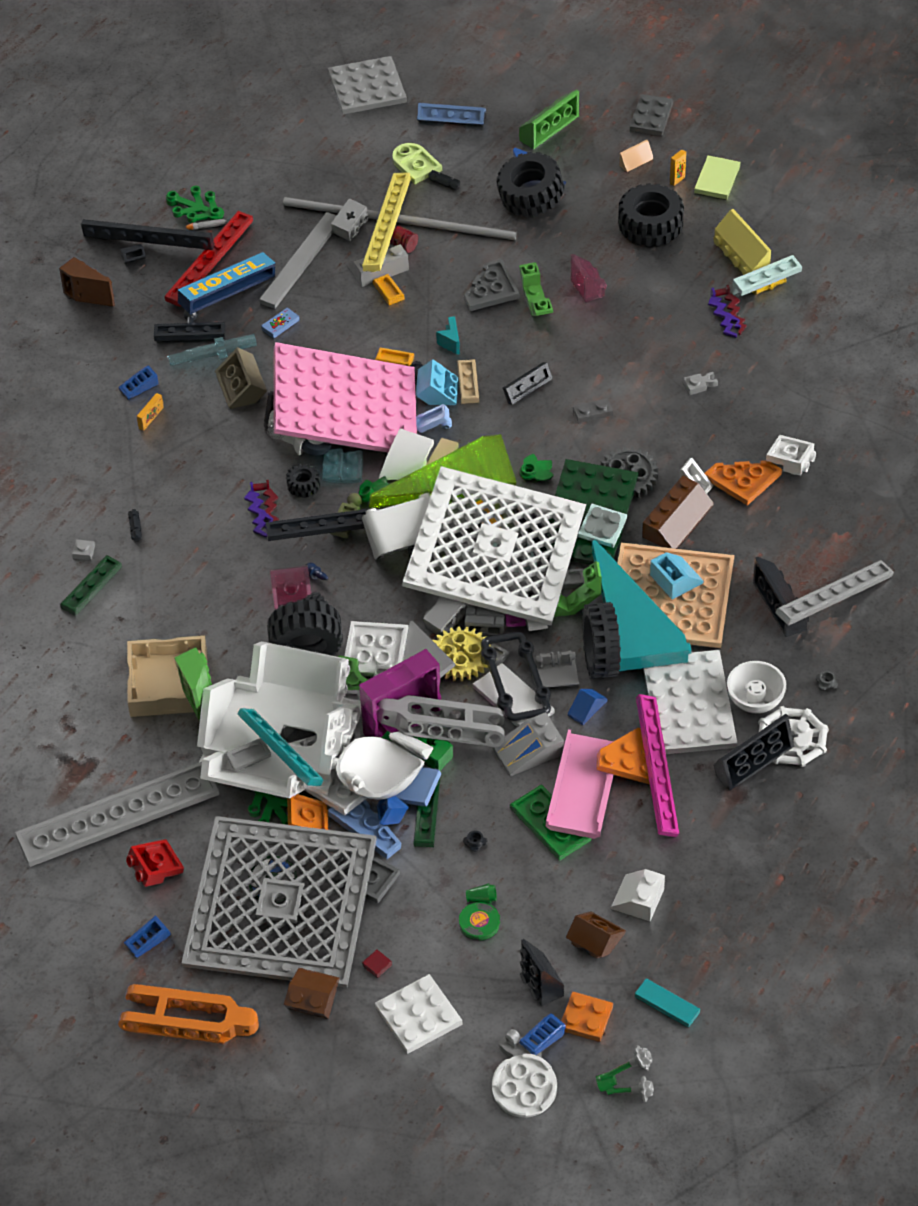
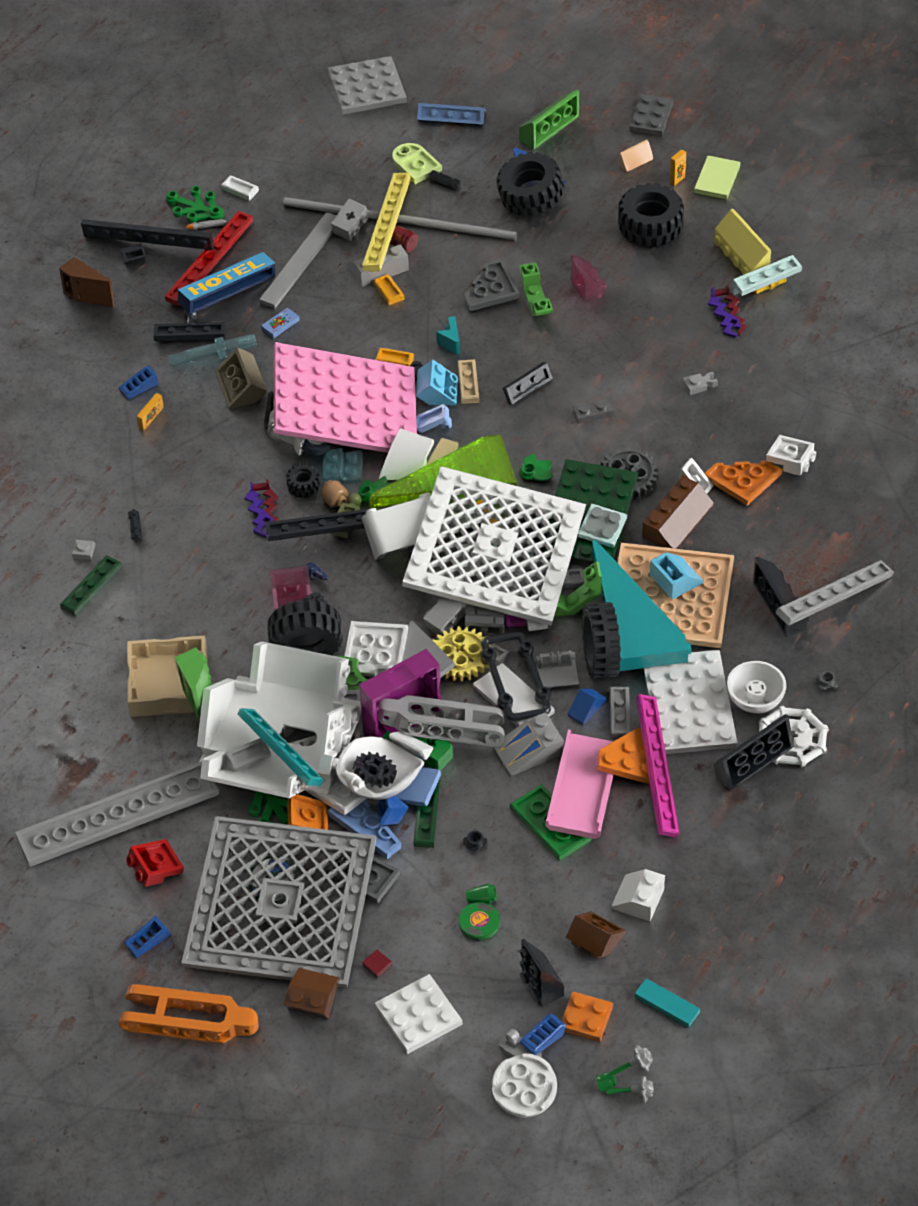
none -> white tile [221,175,259,201]
none -> medium nougat head [321,480,348,508]
none -> black gear [352,752,397,788]
none -> light grey tile [609,687,631,738]

